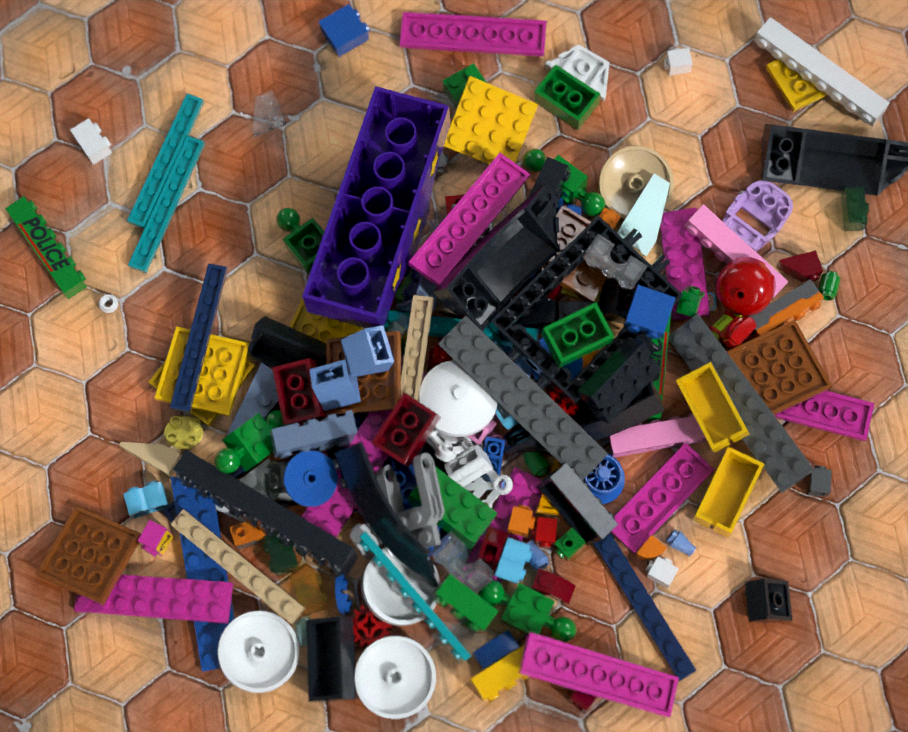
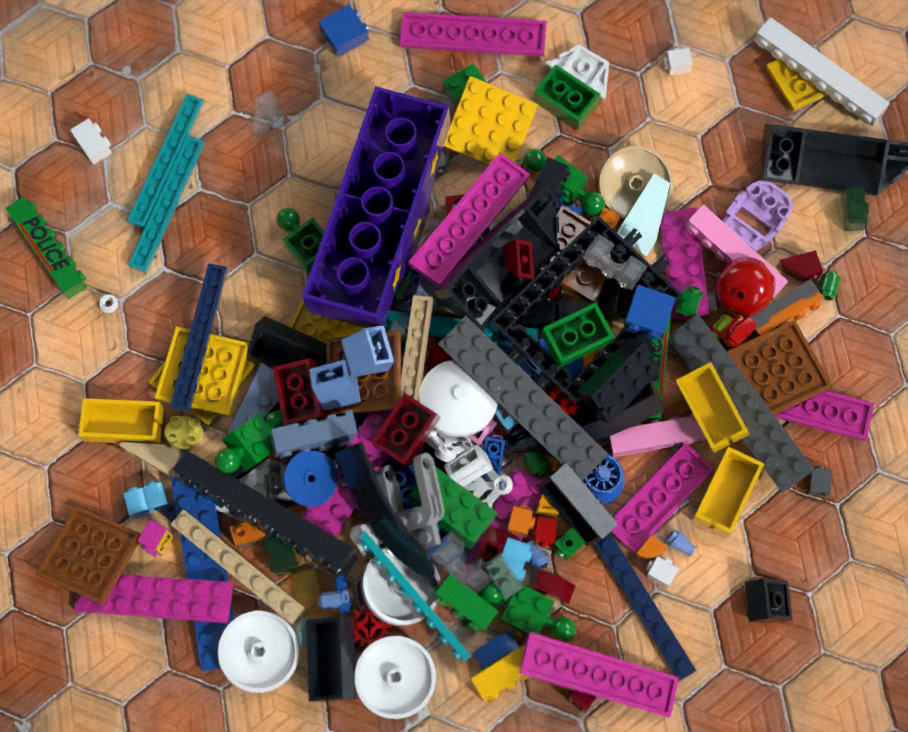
none -> yellow piece [78,398,164,444]
none -> medium blue cone [318,591,349,611]
none -> sand green plate [484,553,523,599]
none -> dark red slope [502,239,534,280]

